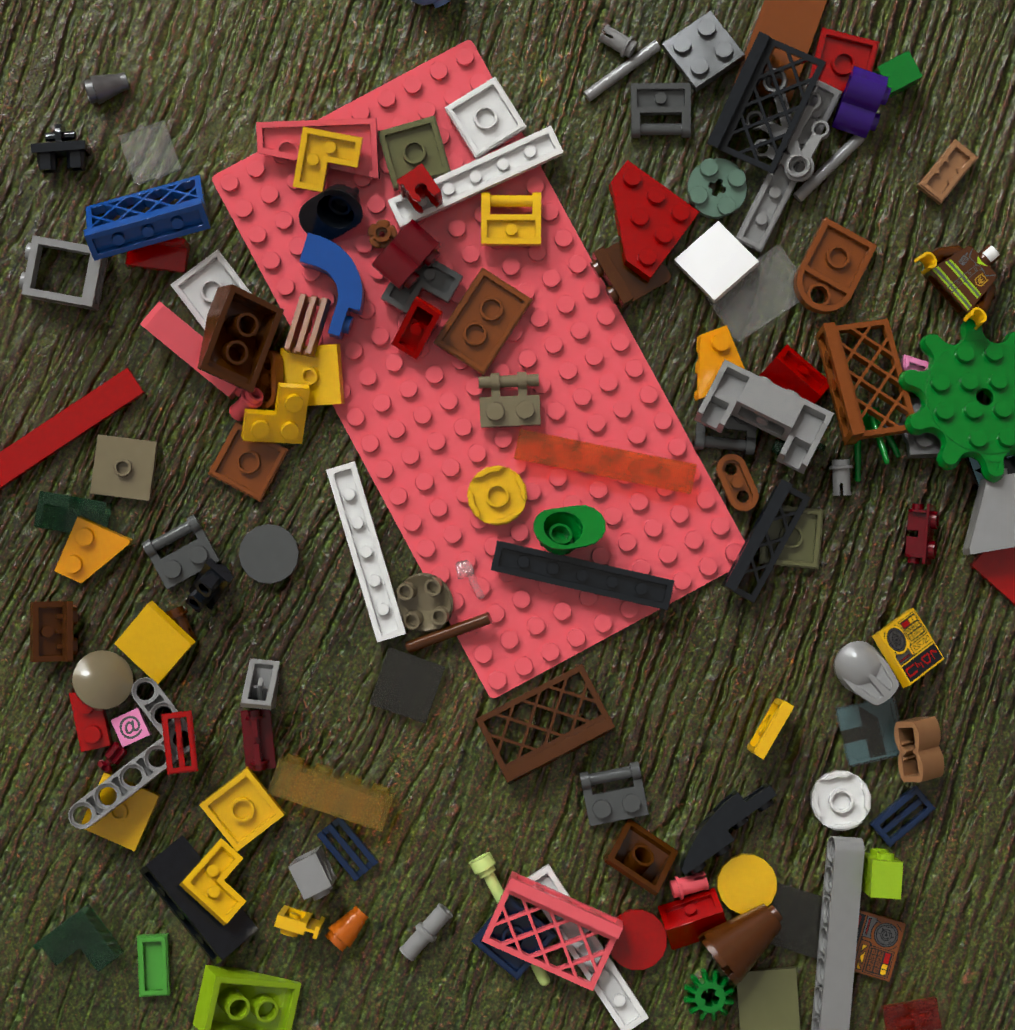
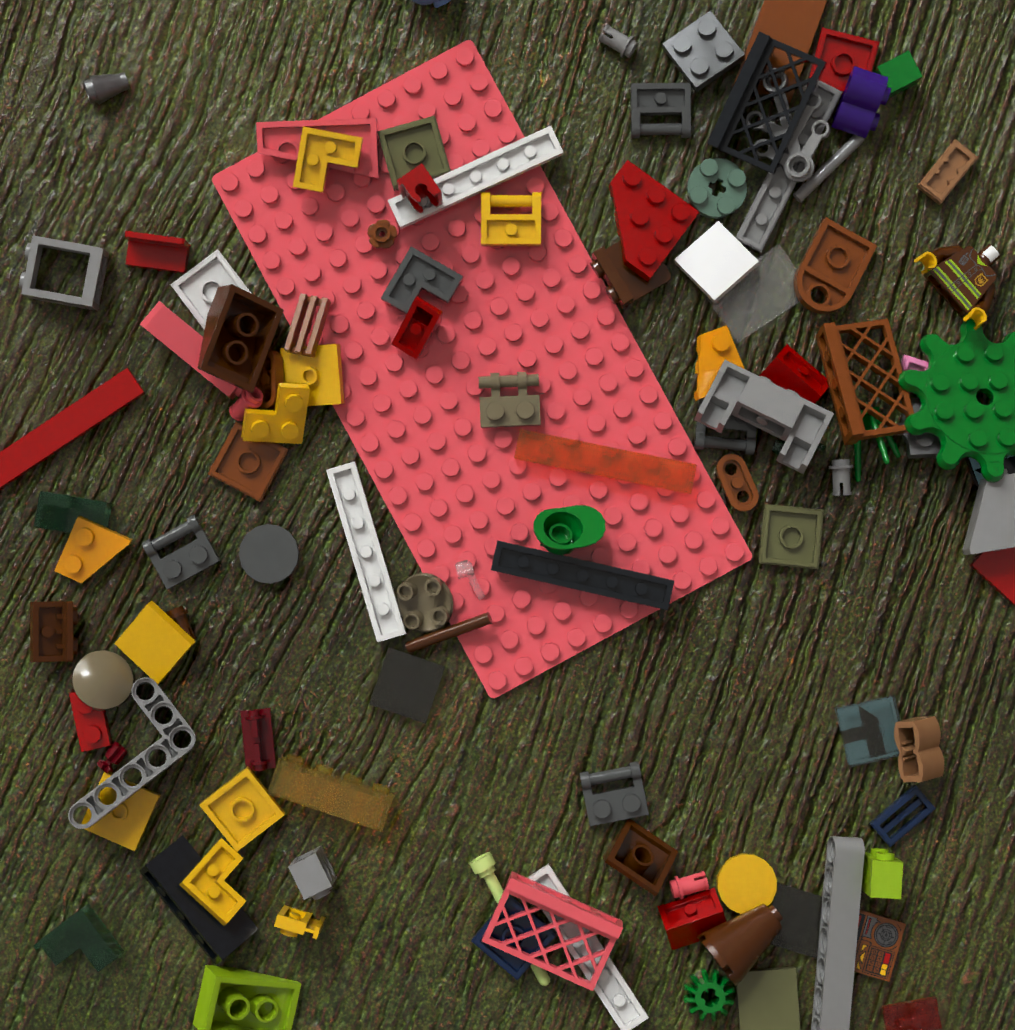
black hips [31,123,92,174] -> none
blue fence [84,175,211,261] -> none
dark tan plate [90,434,159,501] -> none
bright pink tile [111,707,152,747] -> none
clear piece [118,120,182,186] -> none
bright green tile [137,933,171,997] -> none
red tile [161,710,198,775] -> none
black hips [186,558,234,612] -> none
light grey slope [240,658,280,710] -> none
black piece [299,184,363,240] -> none
blue arch [299,233,365,340] -> none
dark blue tile [317,815,379,881] -> none
orange cone [325,906,369,952] -> none
dark red brick [372,219,441,291] -> none
light grey pin [399,903,453,961] -> none
dark orange tile [433,267,533,376] -> none
white tile [444,77,527,159] -> none
yellow tile [467,465,527,526] -> none
reddish brown fence [476,664,616,785] -> none
light grey bar [583,40,661,102] -> none
red tile [607,909,667,970] -> none
black slope [679,782,777,875] -> none
black fence [721,479,811,603] -> none
yellow tile [747,698,794,760] -> none
white tile [810,770,871,831] -> none
light grey helmet [833,641,899,706] -> none
tile [872,607,945,688] -> none
dark red hinge [905,503,940,565] -> none

